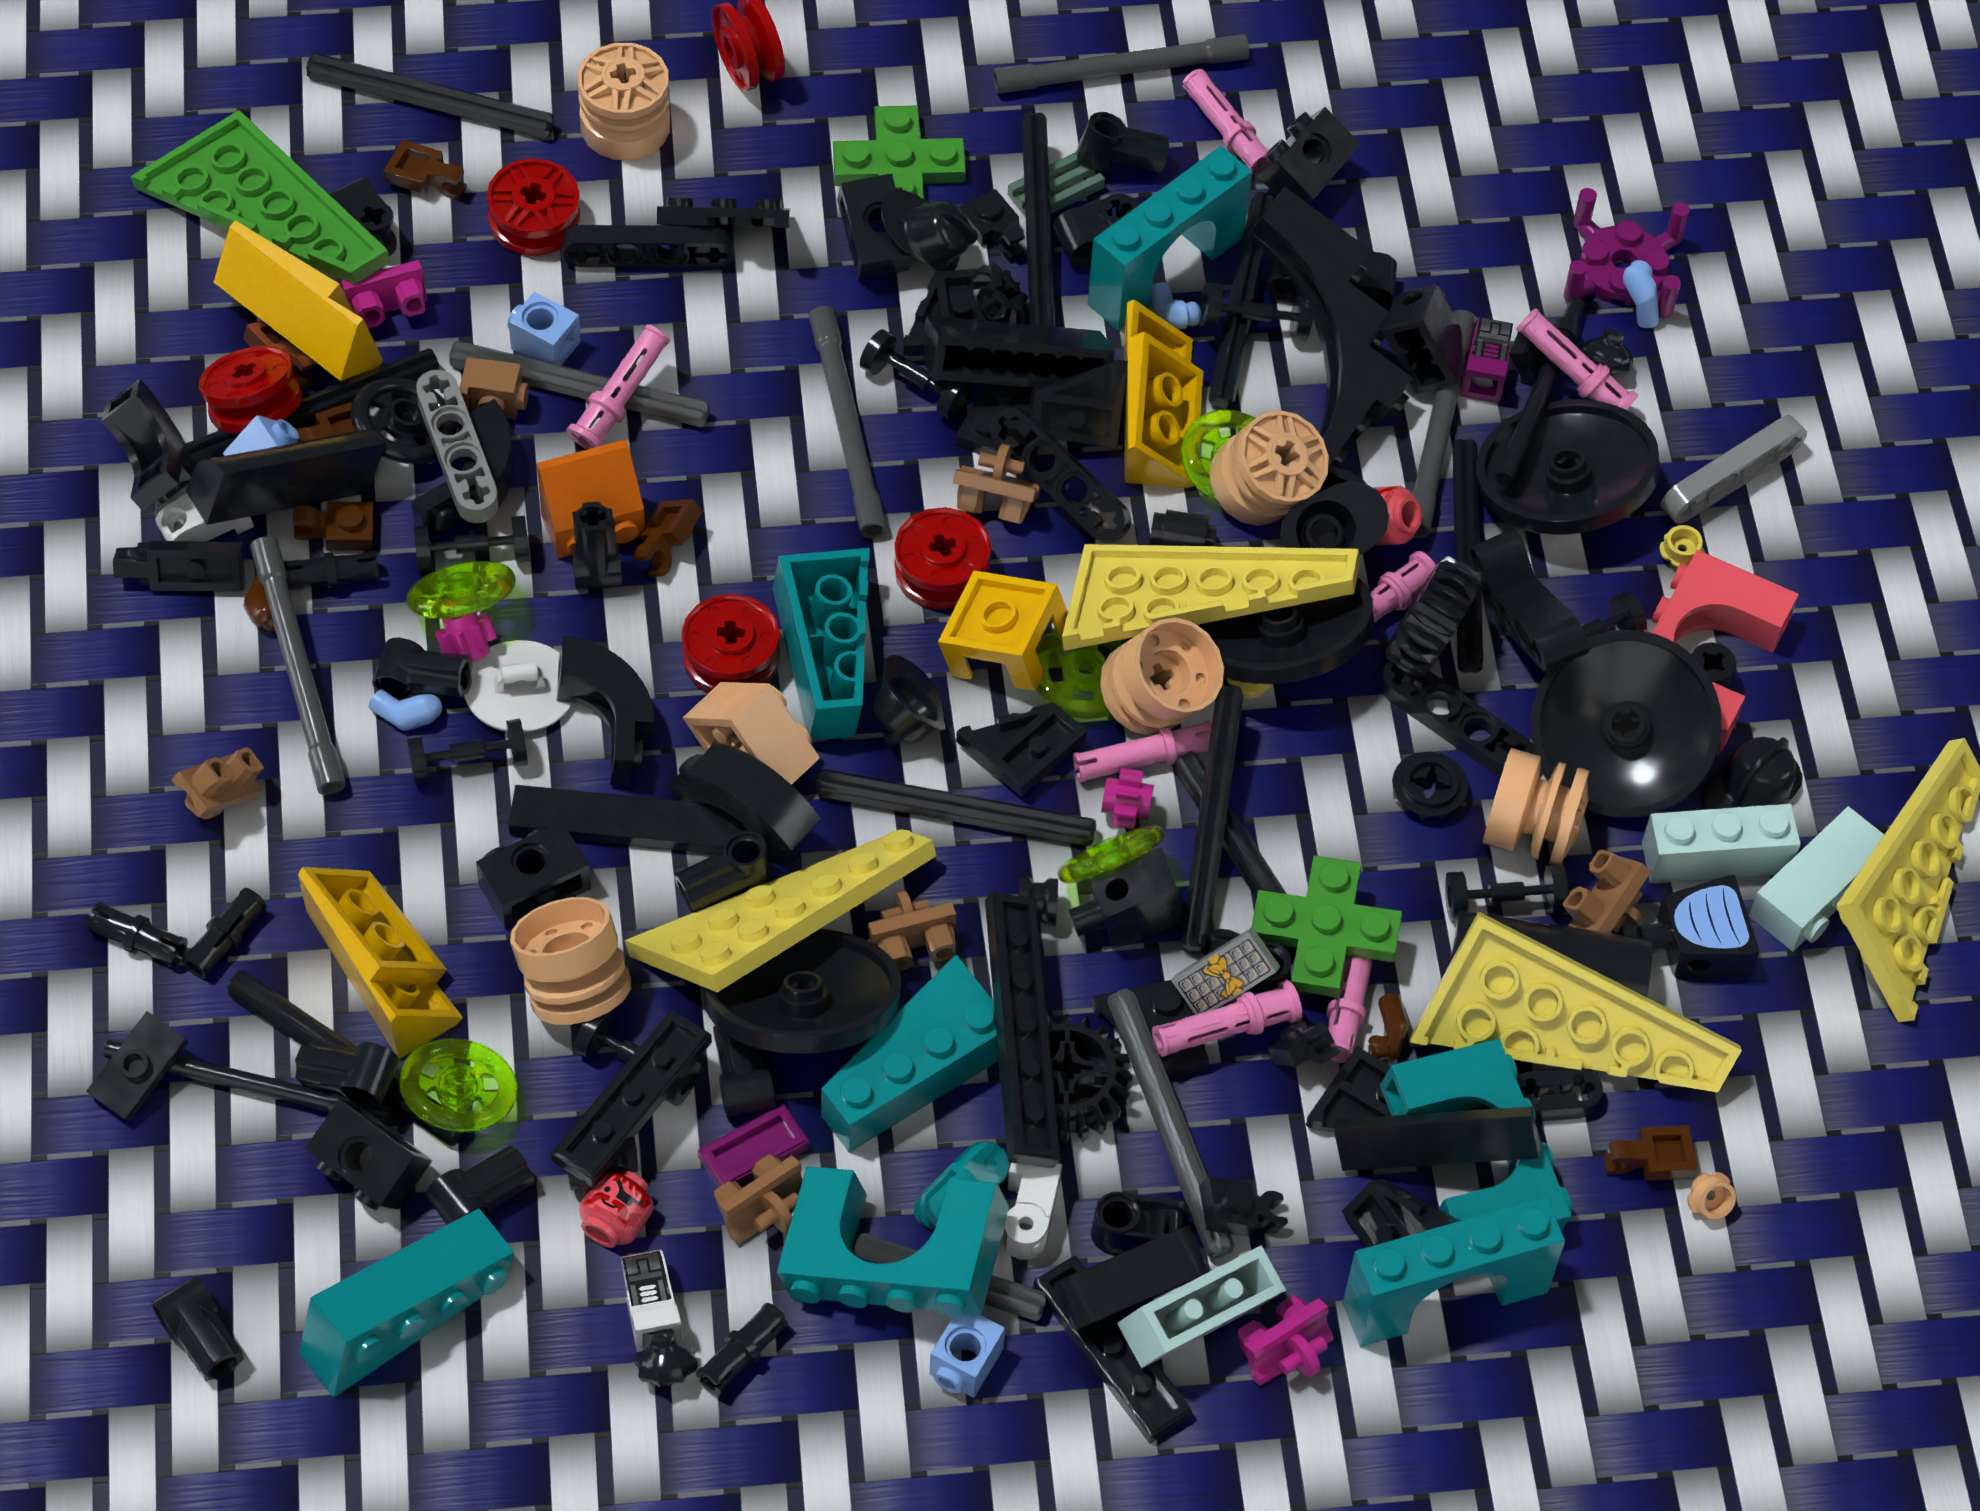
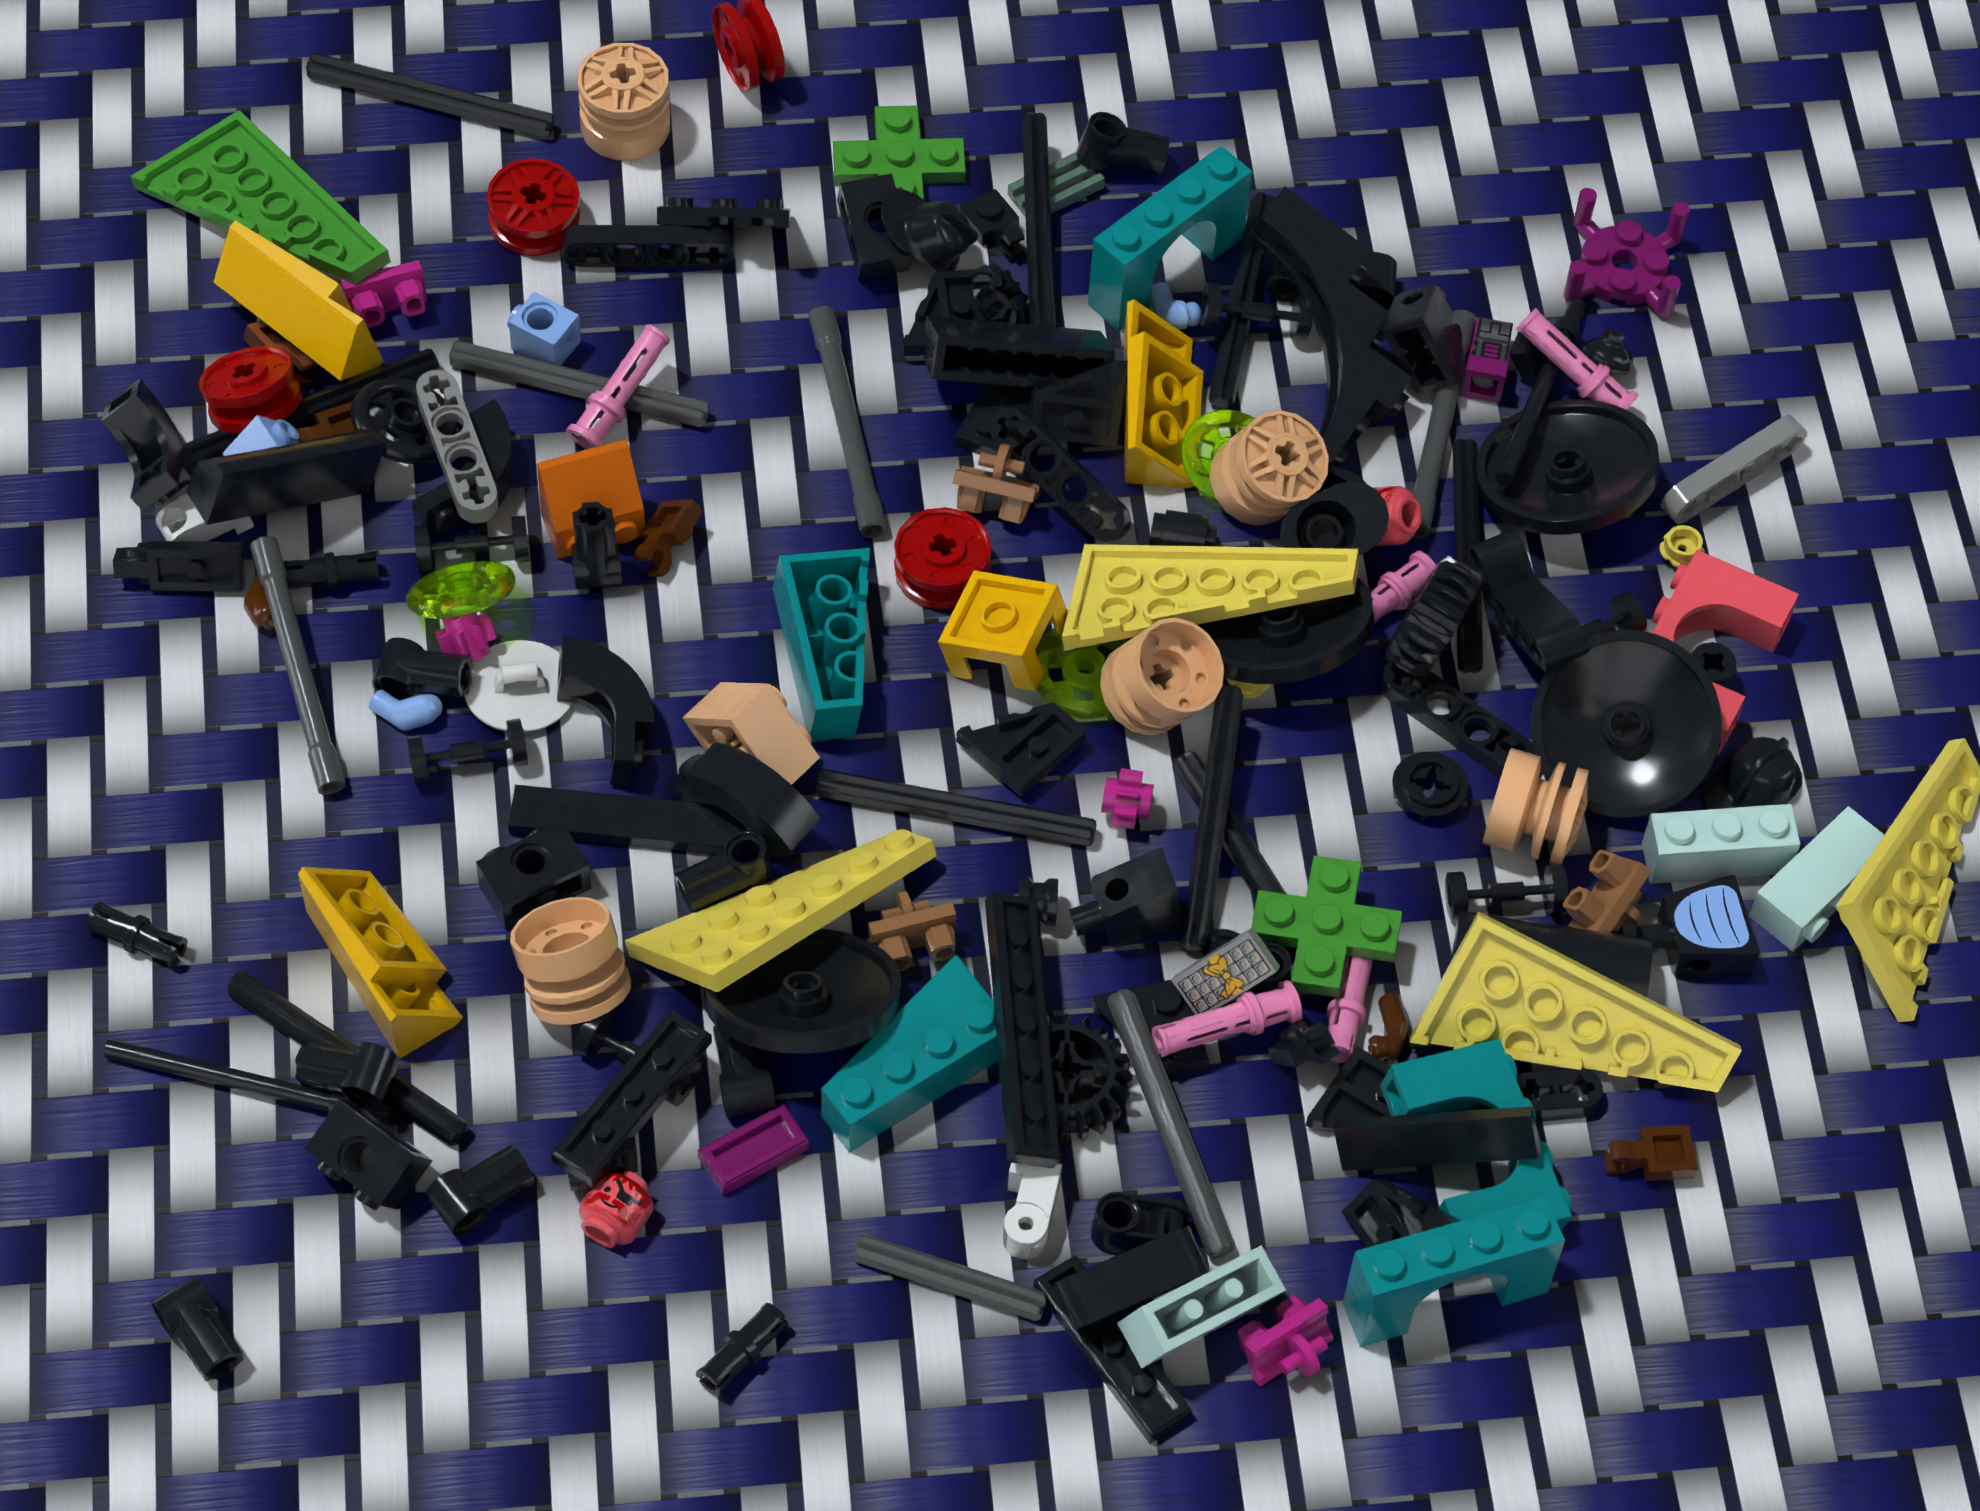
black plate [86,1011,189,1122] -> none
medium nougat hips [172,747,264,819] -> none
black pin [181,888,267,979] -> none
reddish brown plate [293,501,374,550] -> none
teal wedge [299,1208,514,1398] -> none
black piece [328,177,397,256] -> none
reddish brown plate [383,140,467,200] -> none
clear neon green plate [399,1038,518,1132] -> none
medium nougat brick [459,357,529,420] -> none
leg [621,1249,682,1352] -> none
black piece [635,1330,699,1387] -> none
red wheel [681,593,780,693] -> none
medium nougat hips [714,1154,803,1245] -> none
teal arch [777,1166,1009,1317] -> none
black wheel [860,329,974,421] -> none
black piece [872,655,945,746] -> none
teal arm [913,1141,1010,1230] -> none
light blue brick [929,1313,1005,1398] -> none
dark grey piece [993,34,1249,94] -> none
black piece [1052,194,1138,267] -> none
clear neon green plate [1057,825,1165,884] -> none
bright pink pin [1073,720,1212,783] -> none
bright pink pin [1182,69,1268,176] -> none
black plate [1199,1177,1288,1236] -> none
black brick [1256,107,1360,203] -> none
light blue arm [1623,260,1659,328] -> none
light nougat plate [1687,1172,1736,1220] -> none

